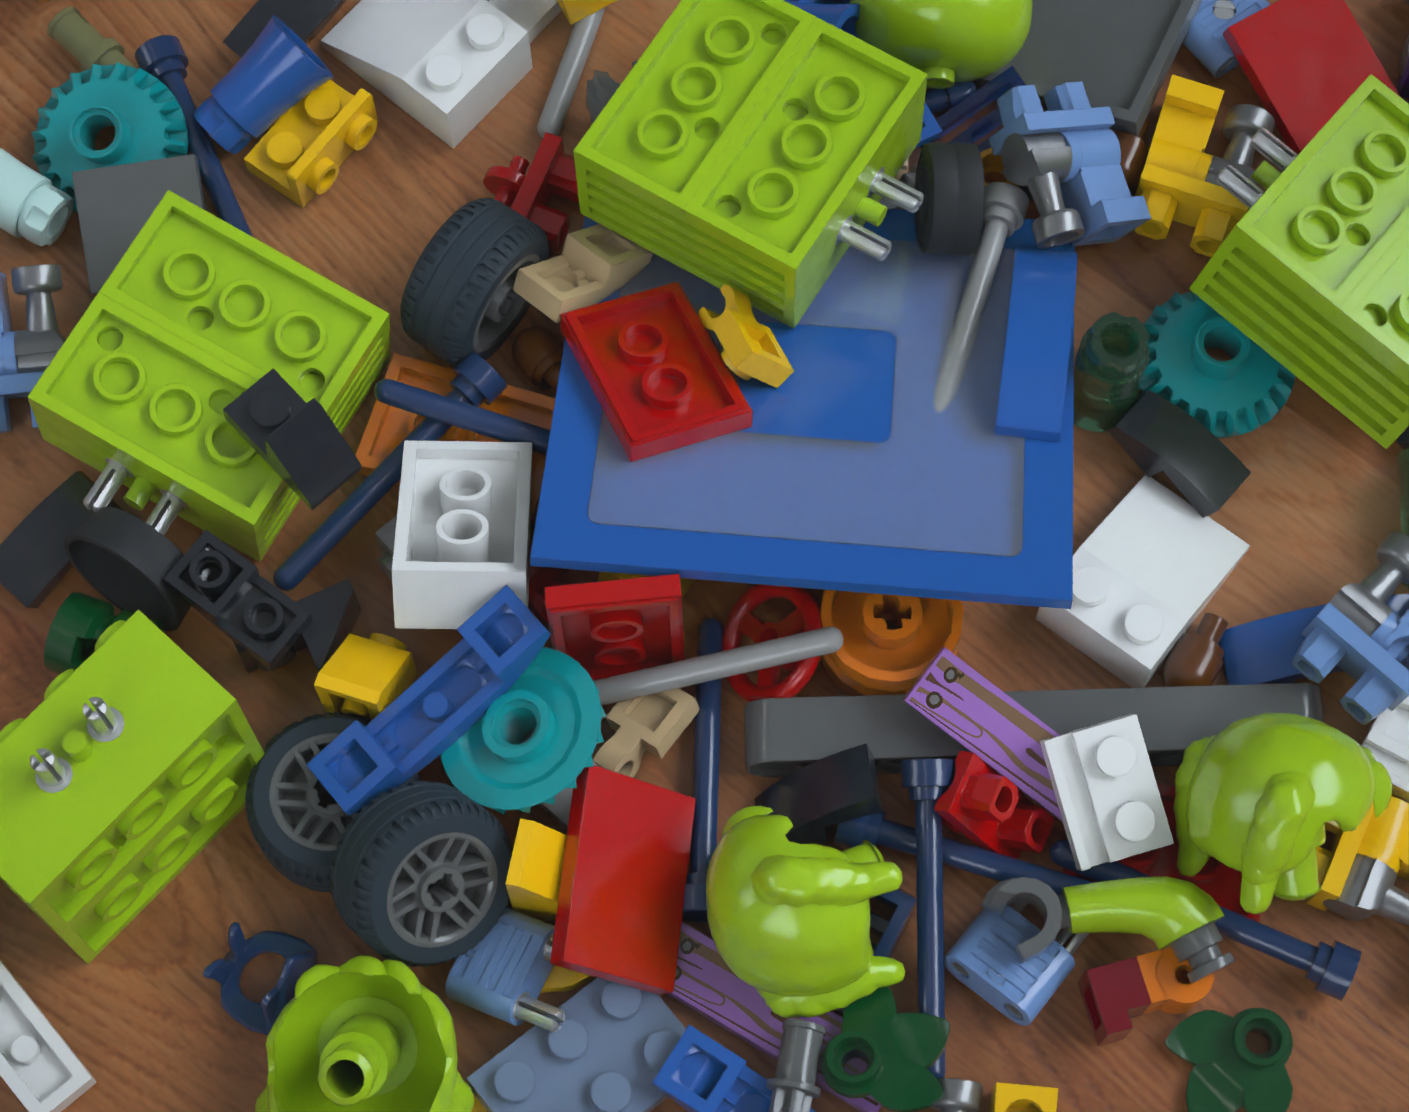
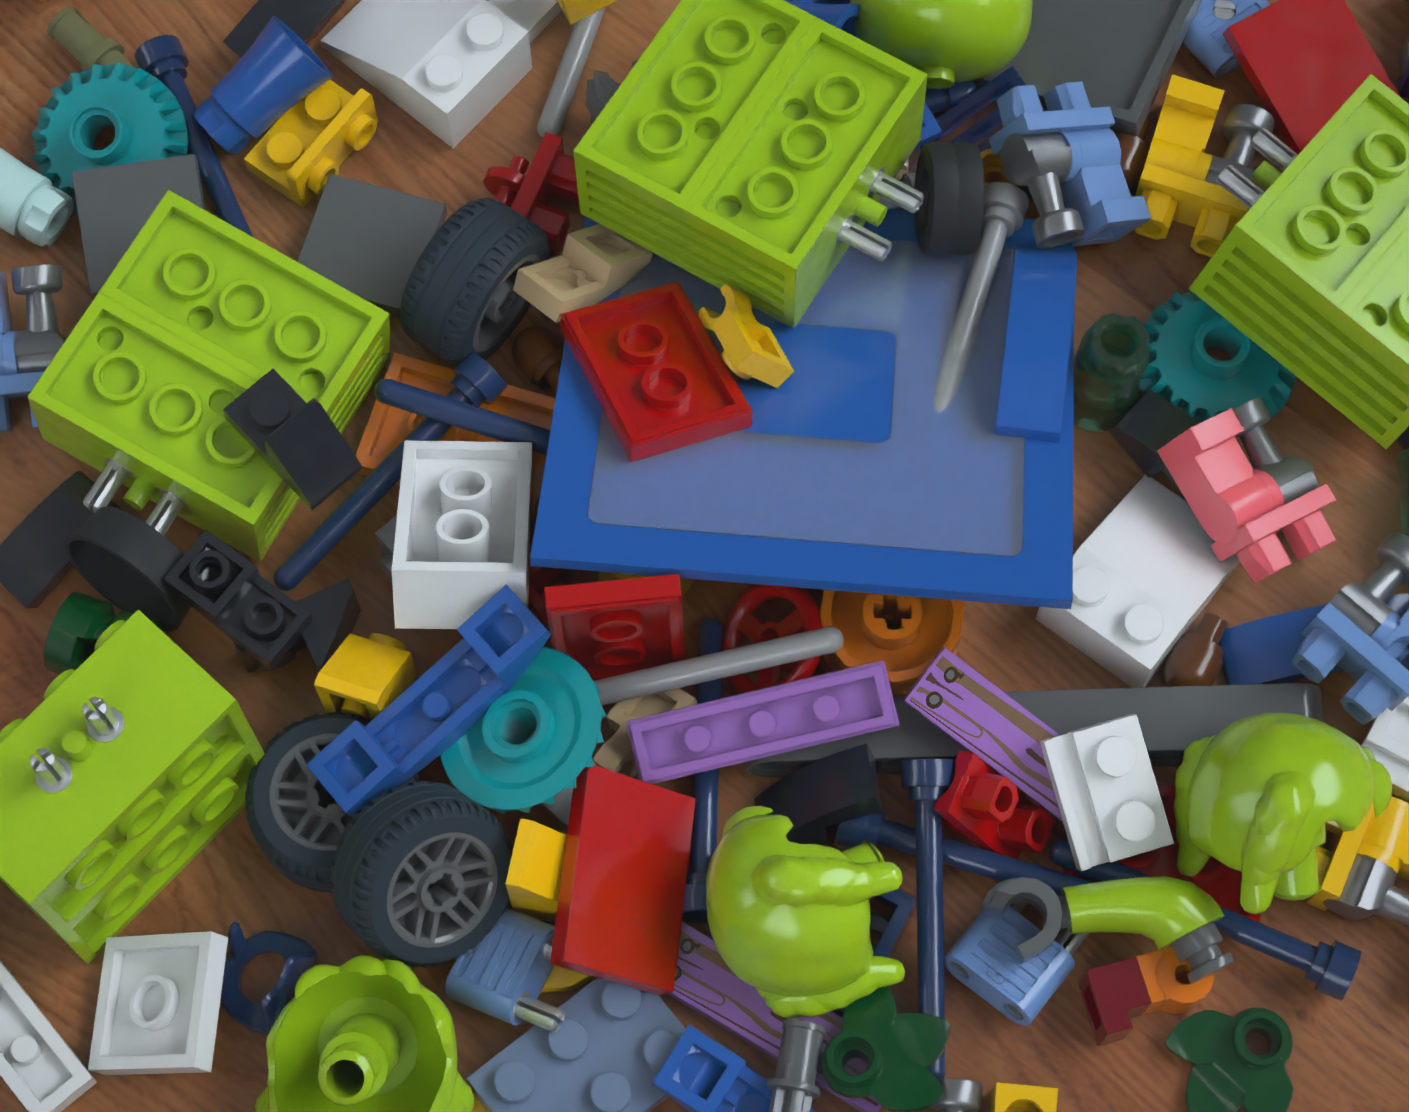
none -> white tile [88,931,228,1075]
none -> dark grey tile [297,174,447,317]
none -> medium lavender tile [626,660,900,784]
none -> coral hips [1157,396,1336,584]

